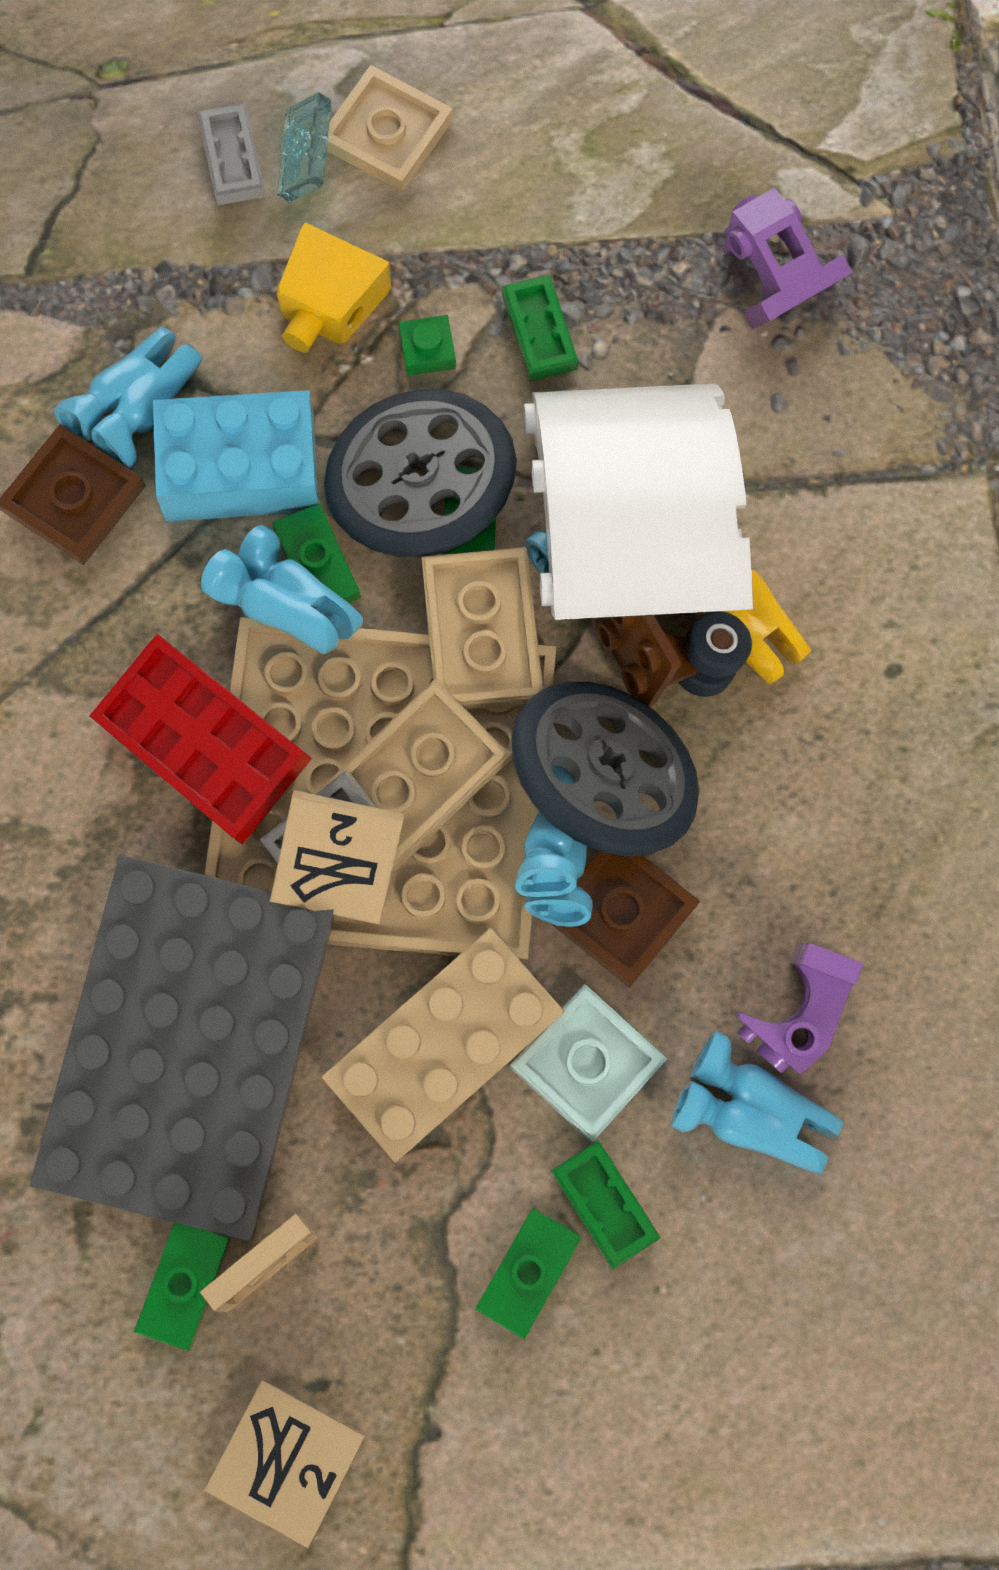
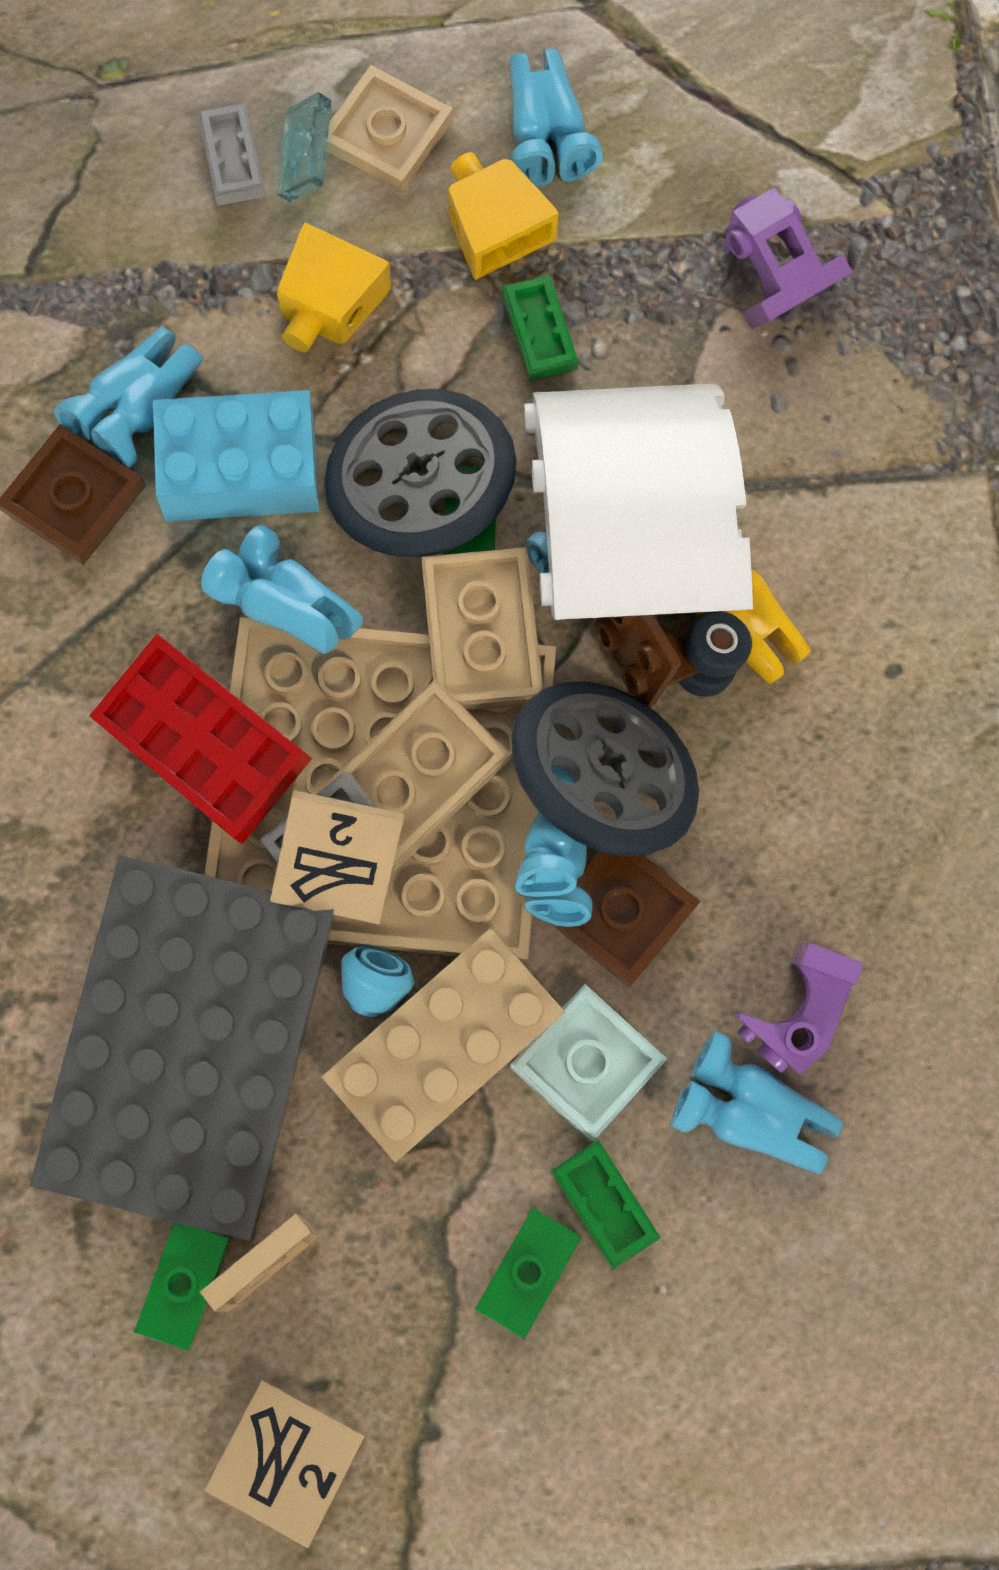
green plate [272,503,361,603] -> none
green plate [398,315,456,376] -> none
none -> medium azure cone [341,946,414,1017]
none -> yellow torso [447,152,559,280]
none -> medium azure piece [510,48,603,186]

